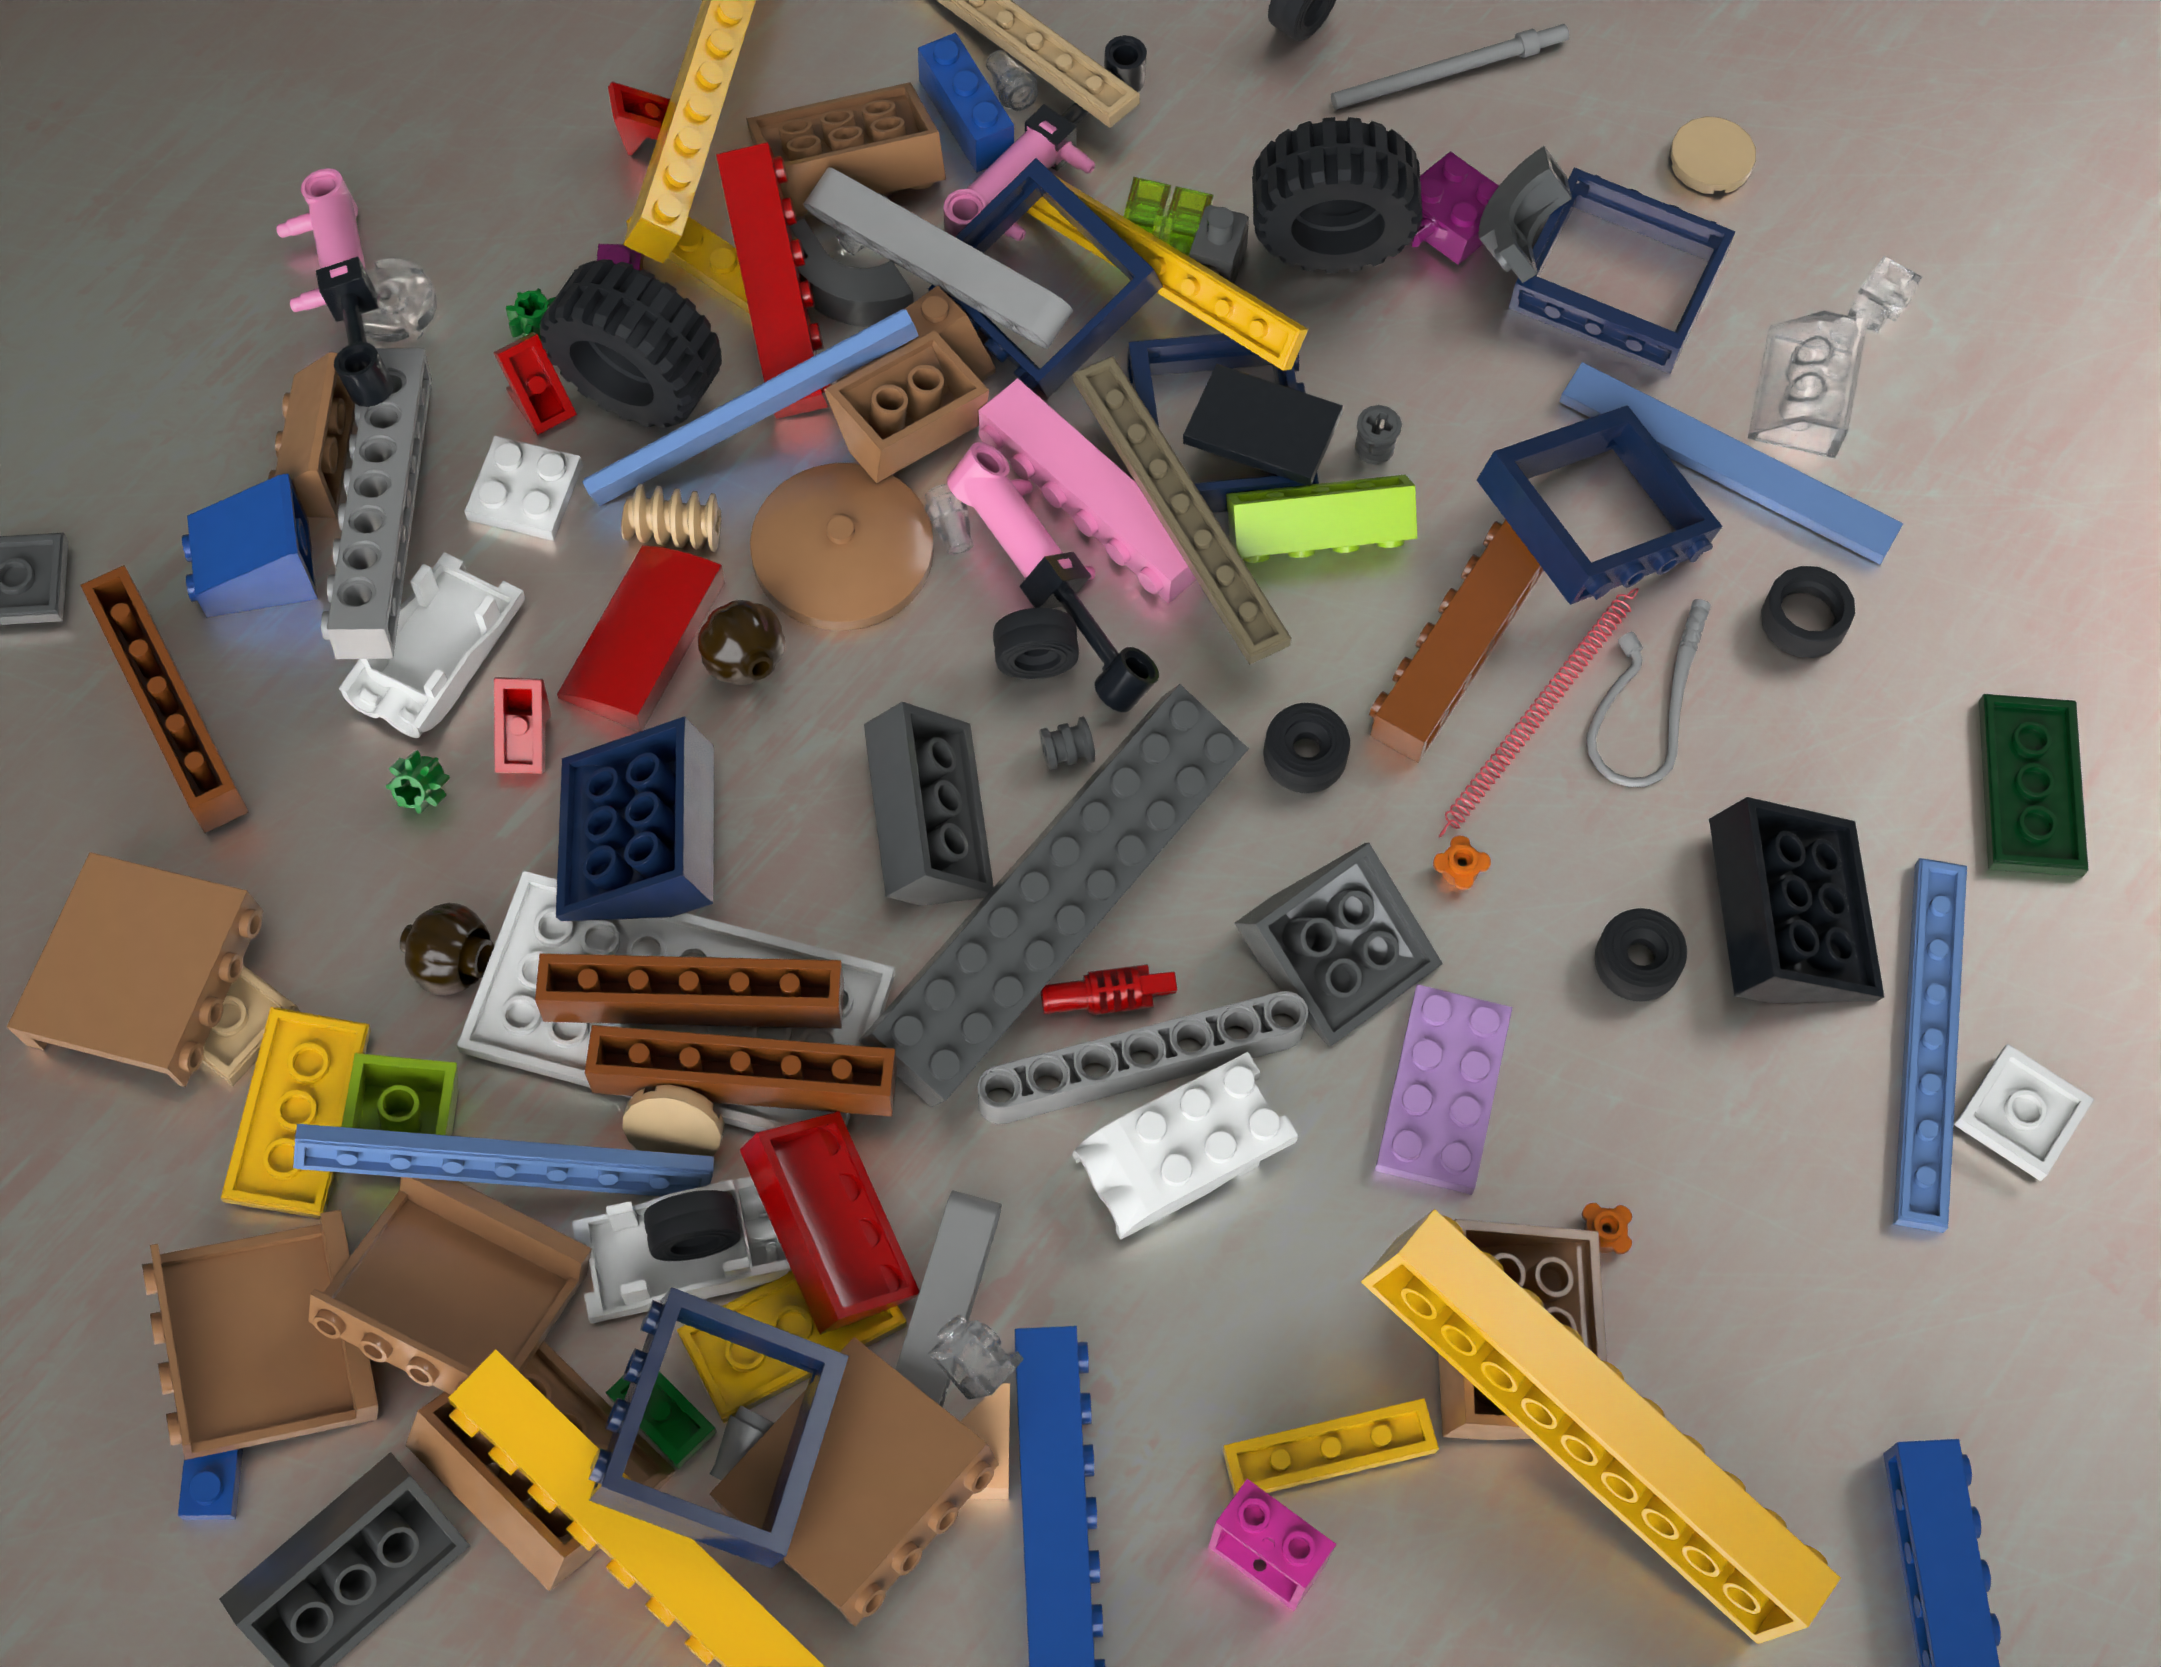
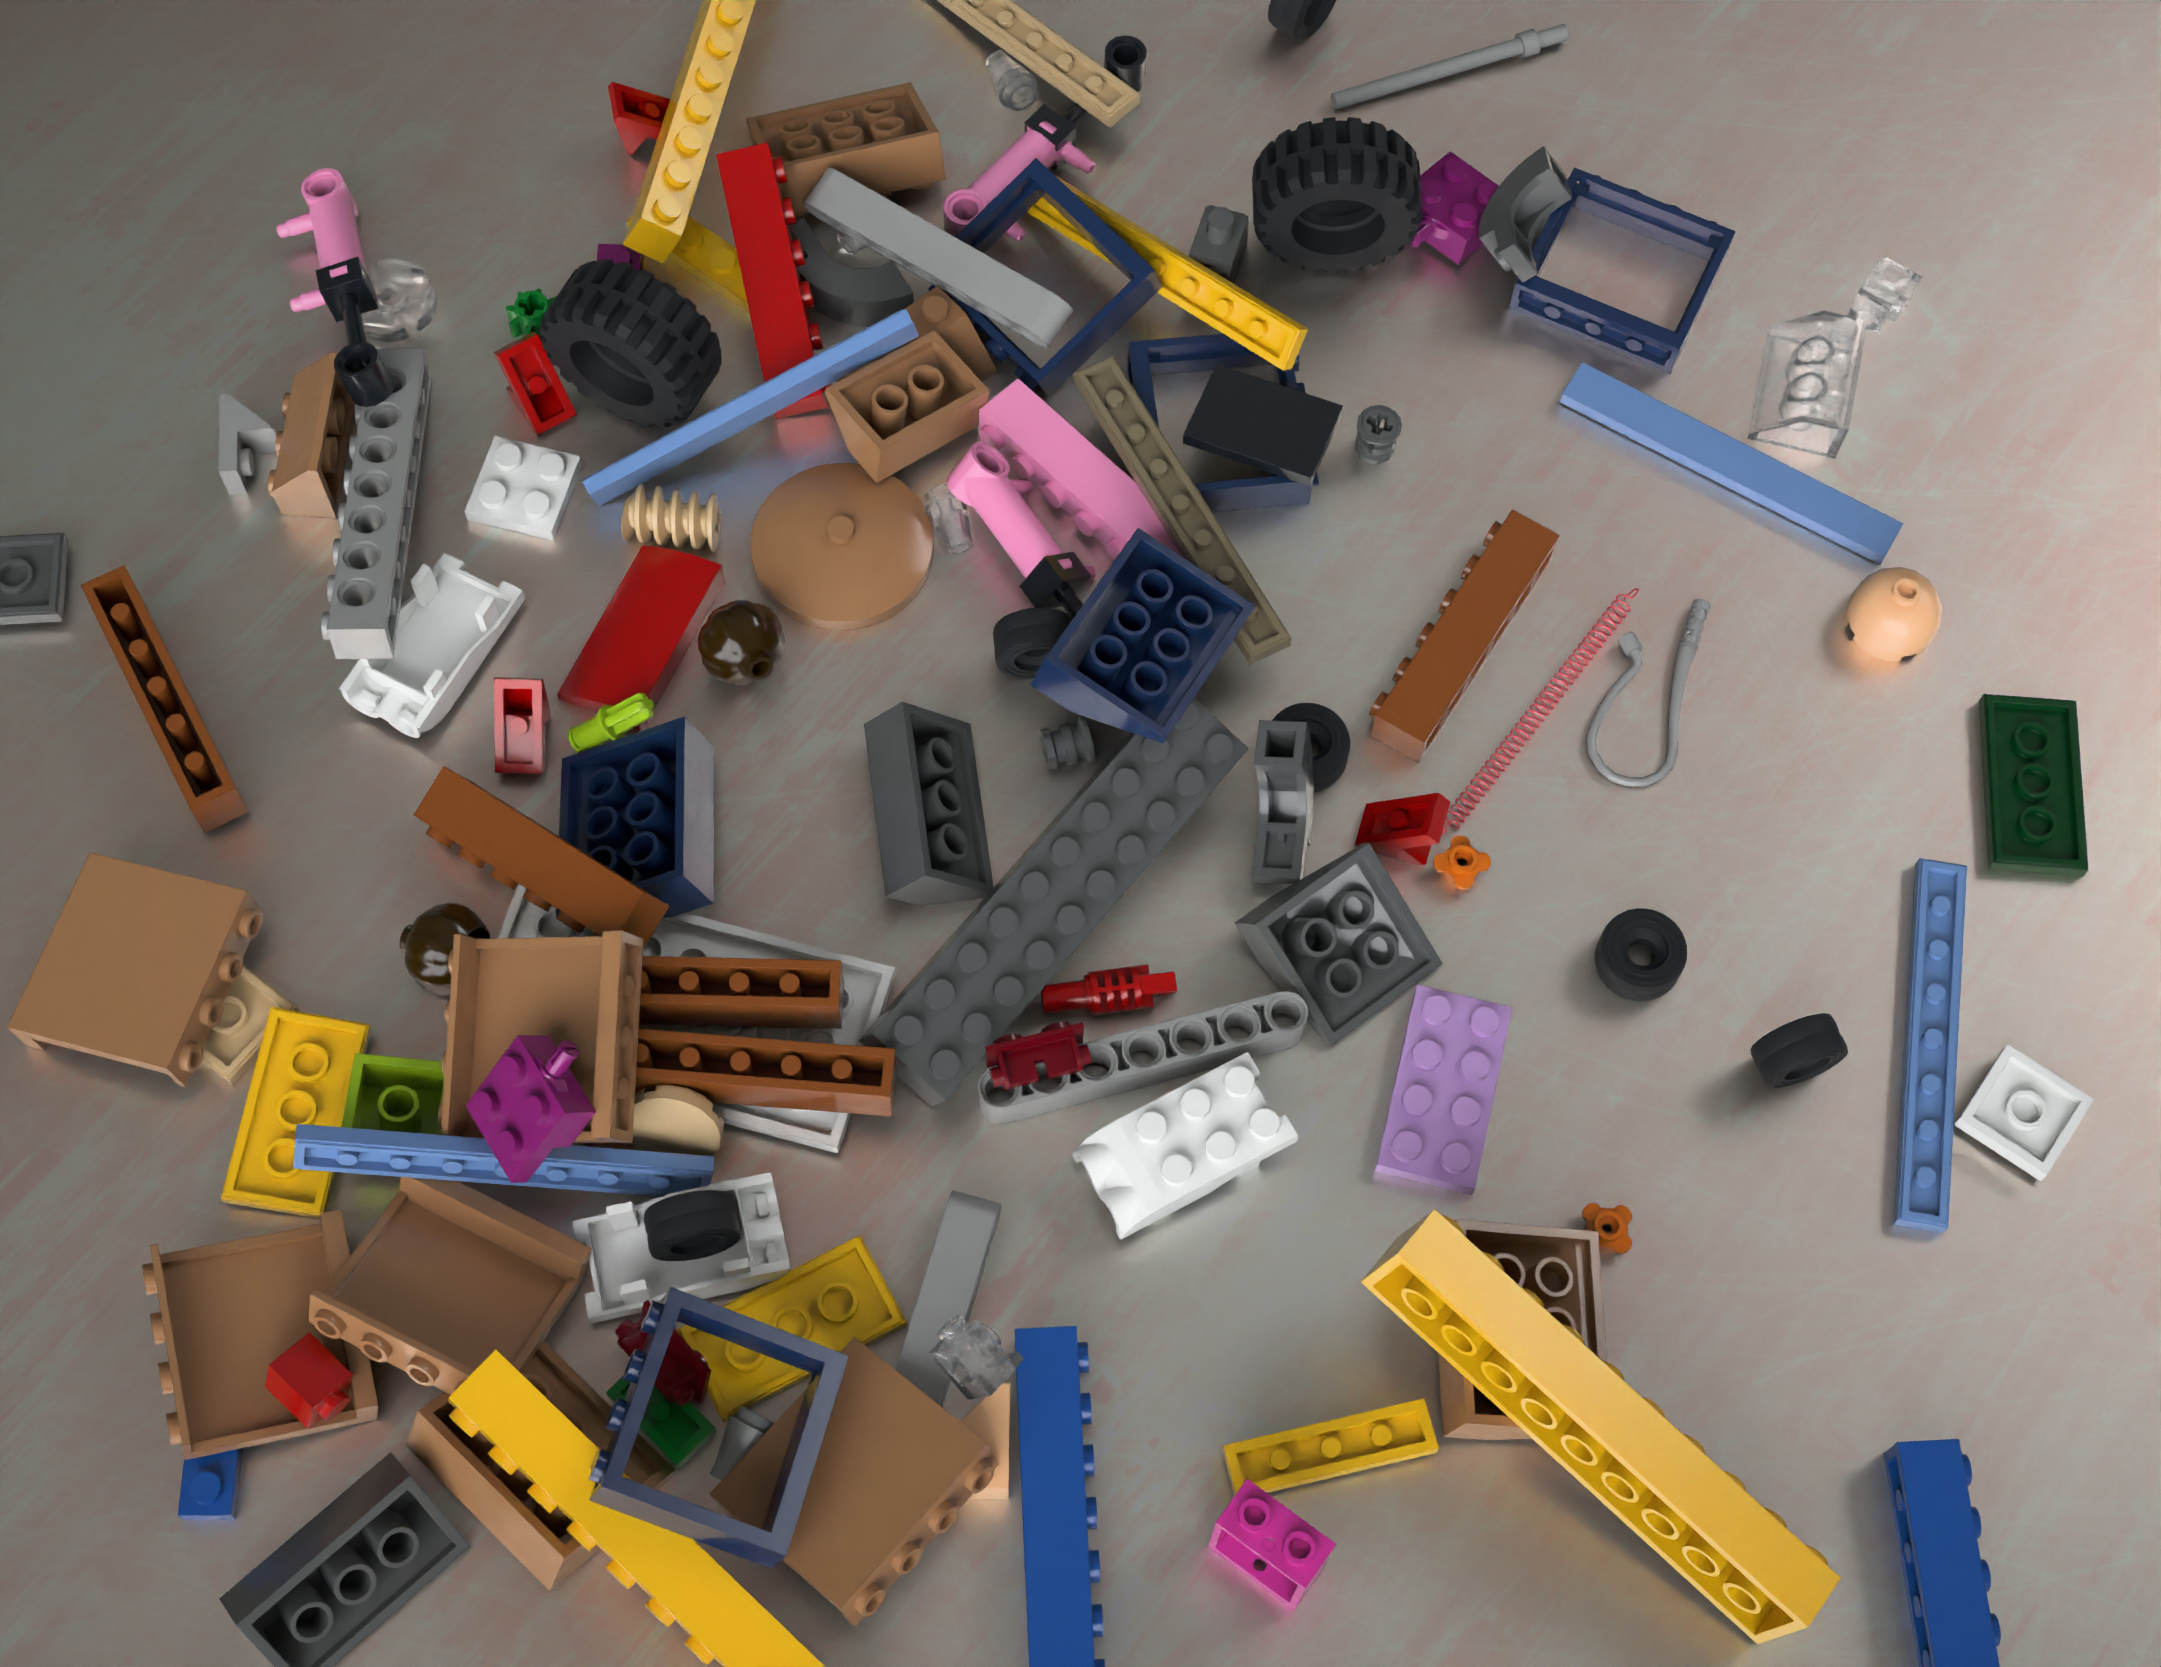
blue slope [182,473,318,618] -> none
green gear [386,750,450,814] -> none
red slope [739,1111,920,1335] -> none
blue brick [918,32,1014,173] -> none
clear neon green hips [1123,177,1214,256] -> none
lime brick [1226,474,1417,563] -> none
dark blue window [1477,405,1723,605] -> none
tan tile [1669,116,1756,194] -> none
black slope [1709,797,1885,1003] -> none
black tyre [1761,566,1855,658] -> none
none -> light grey slope [218,393,277,495]
none -> red brick [265,1332,353,1430]
none -> dark orange brick [413,766,669,949]
none -> medium nougat panel [438,930,643,1143]
none -> magenta plate [465,1035,596,1183]
none -> lime axle [568,693,655,753]
none -> dark red hinge [615,1300,711,1406]
none -> dark red hinge [985,1022,1091,1090]
none -> dark blue slope [1030,528,1256,744]
none -> dark grey arch [1252,720,1314,884]
none -> red slope [1354,793,1450,865]
none -> black tyre [1750,1013,1848,1088]
none -> light nougat cylinder [1844,567,1943,661]

